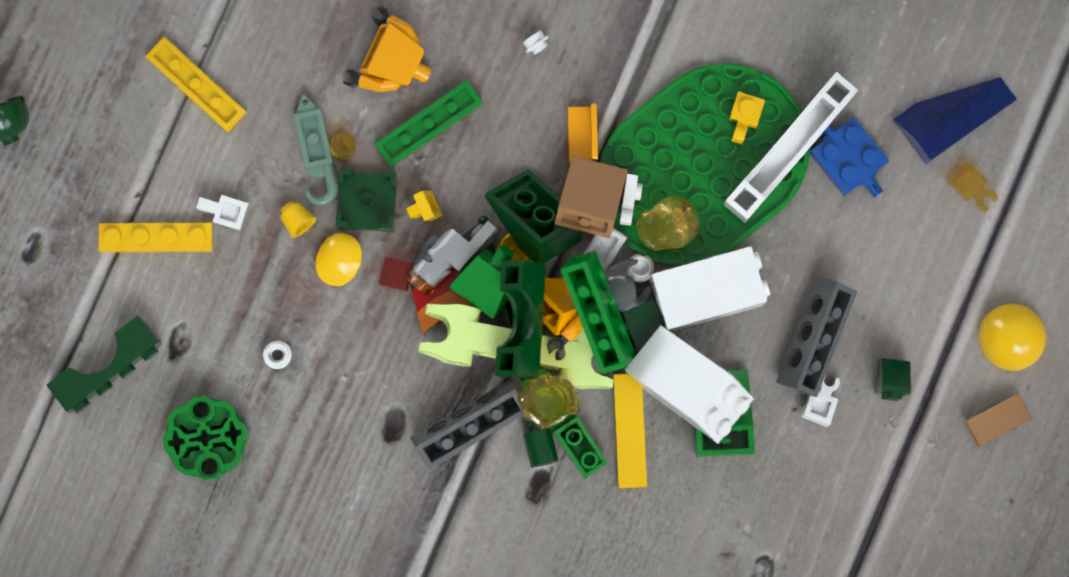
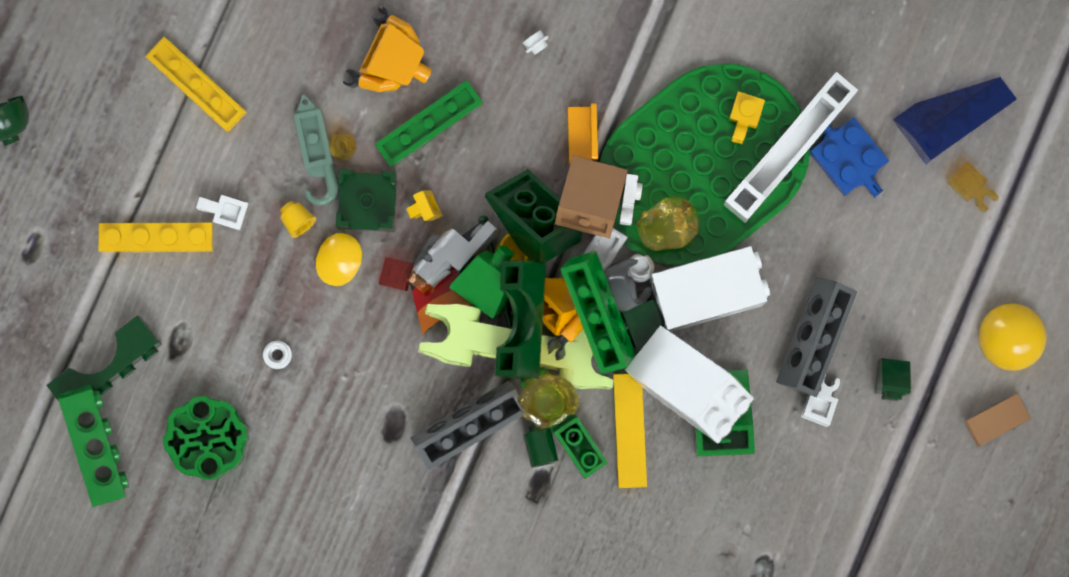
none -> green brick [58,385,129,508]

